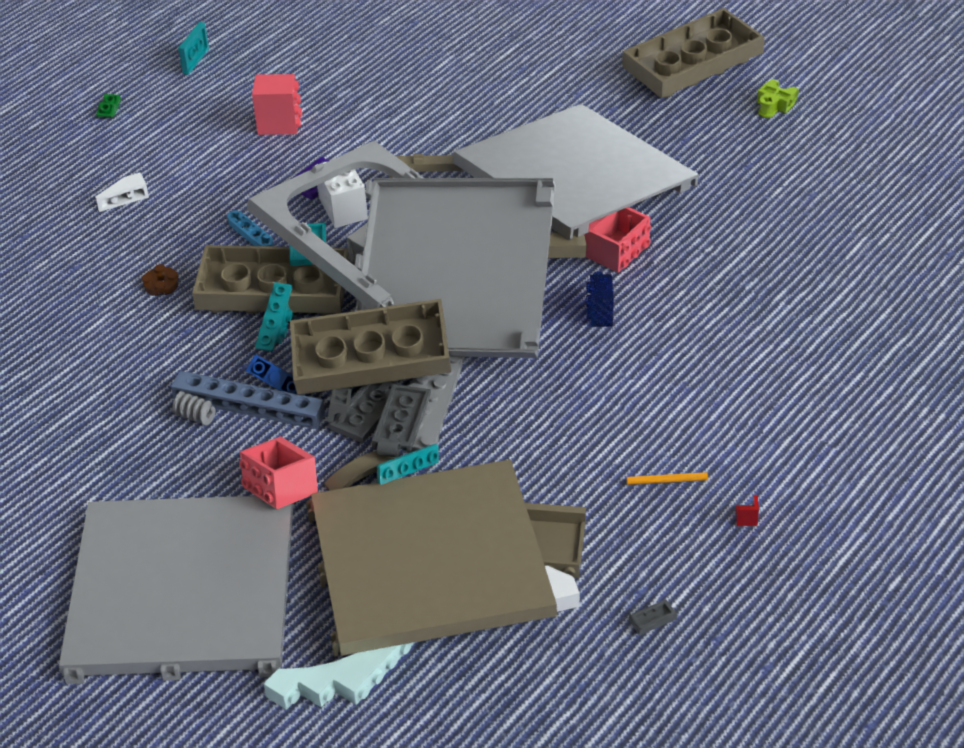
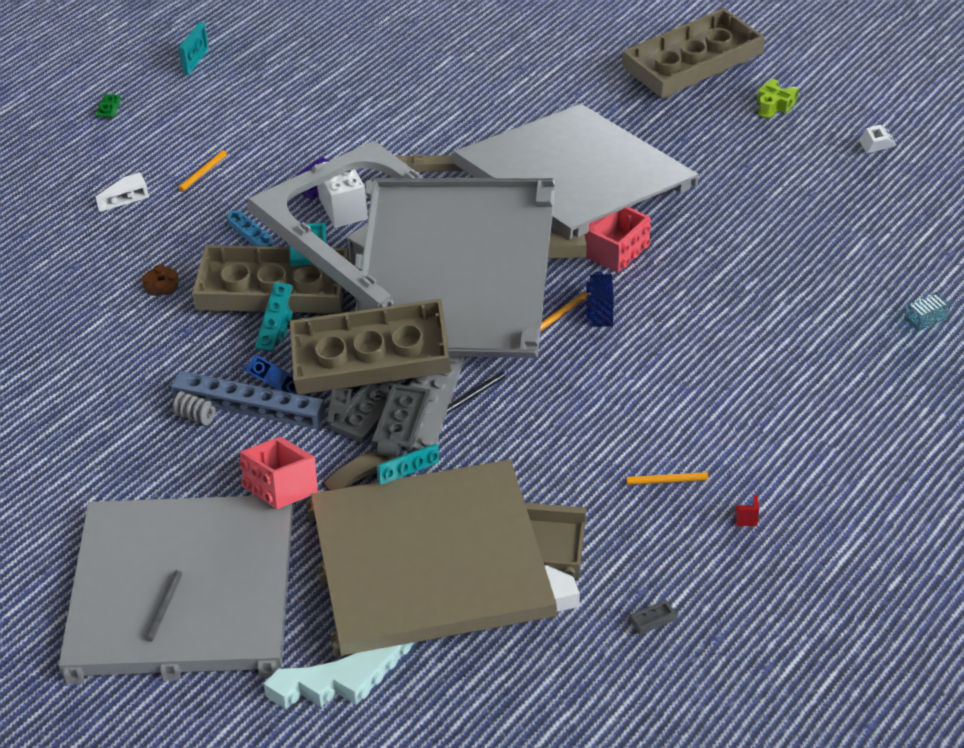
coral container [252,74,302,135] -> none
none -> flat silver bar [145,570,182,642]
none -> light orange bar [178,150,227,192]
none -> black bar [447,371,506,415]
none -> light orange bar [540,290,592,332]
none -> white slope [859,125,896,153]
none -> clear light blue brick [904,292,951,332]

